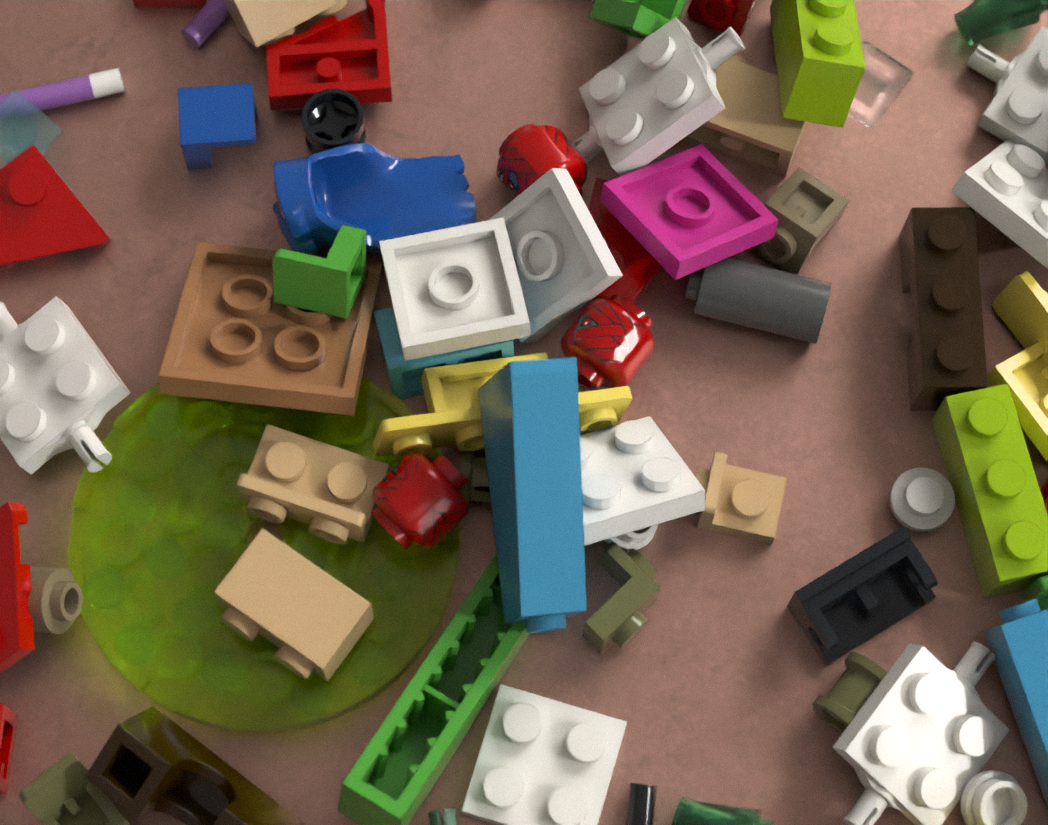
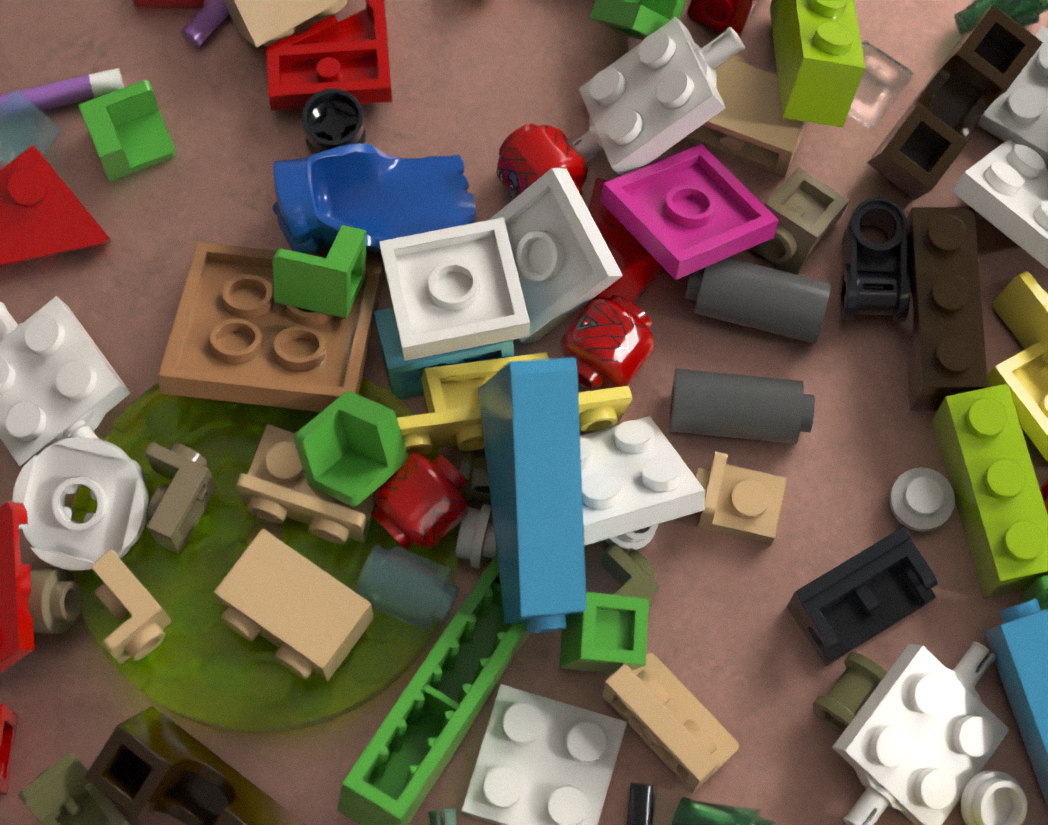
blue panel [177,83,258,170] -> none
none -> white plate [12,437,149,570]
none -> bright green panel [78,80,176,182]
none -> tan bracket [91,549,172,664]
none -> dark tan bracket [145,442,217,555]
none -> bright green panel [294,390,408,506]
none -> clear light blue brick [356,545,460,631]
none -> white plate [456,504,497,569]
none -> bright green panel [559,592,649,674]
none -> tan bracket [602,653,739,793]
none -> dark grey brick [669,368,815,444]
none -> black piece [839,197,911,322]
none -> dark brown arch [867,4,1043,200]

